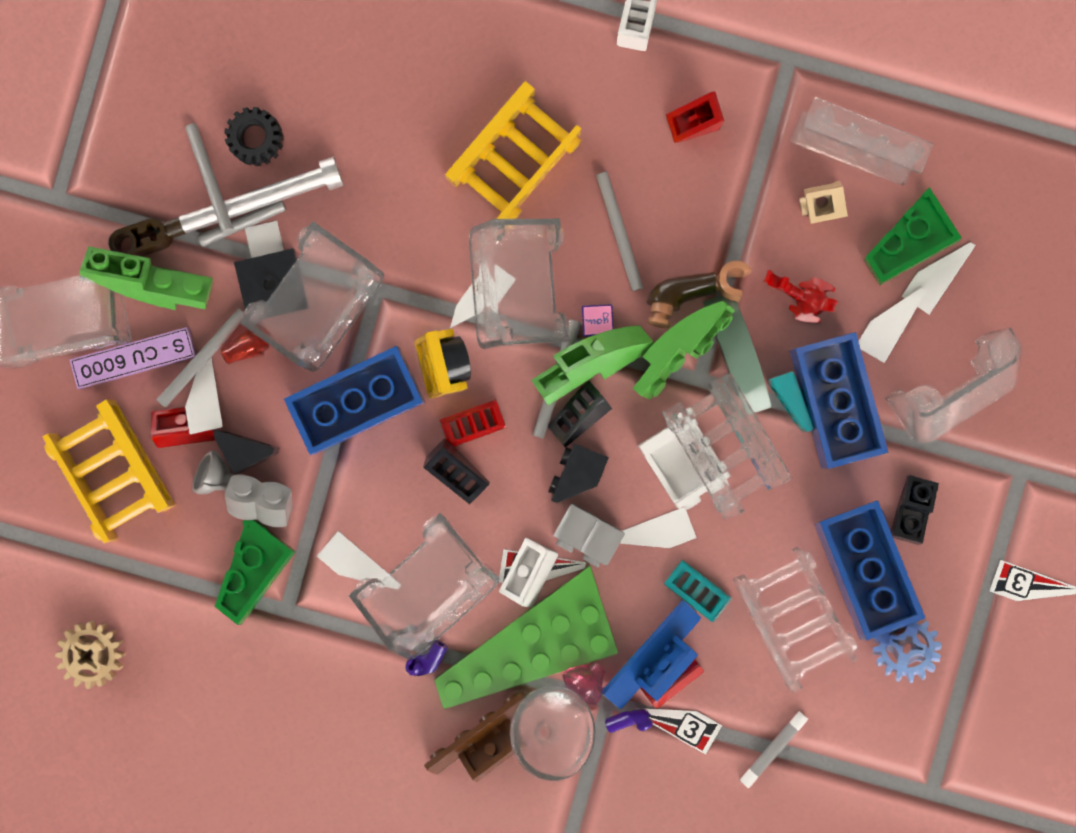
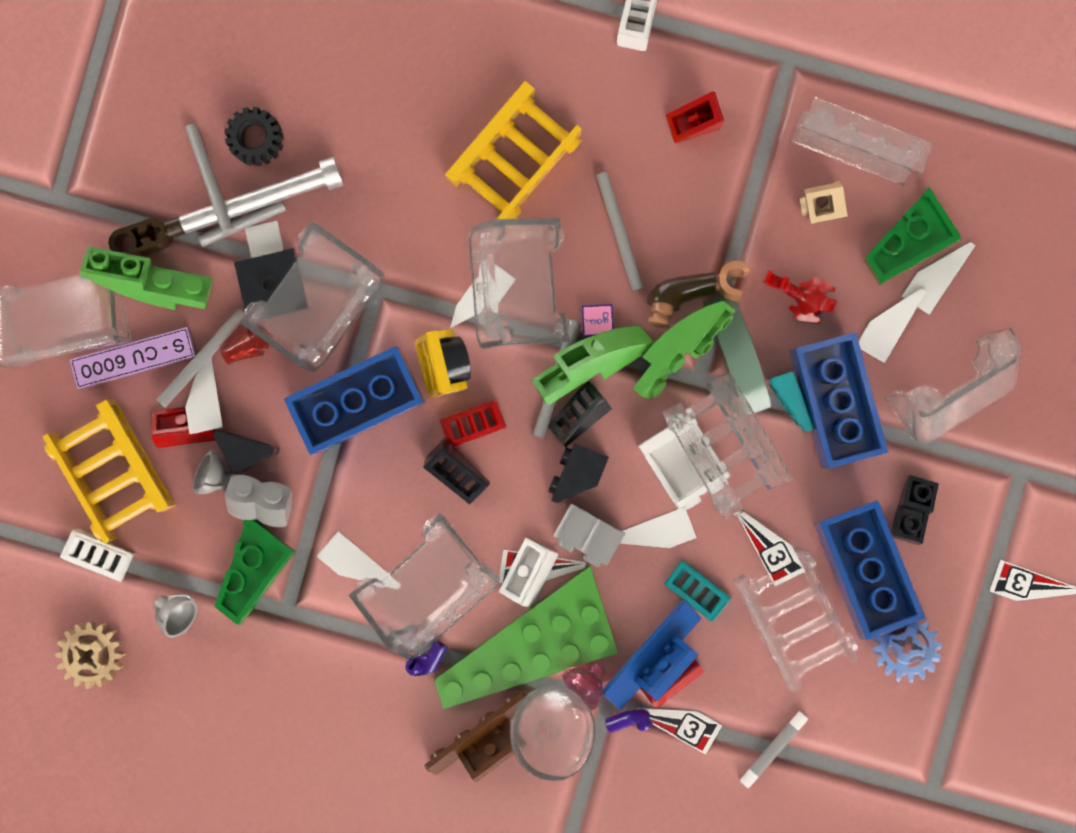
none -> white slope [60,528,135,582]
none -> light grey piece [153,594,198,638]
none -> sticker [735,510,805,586]

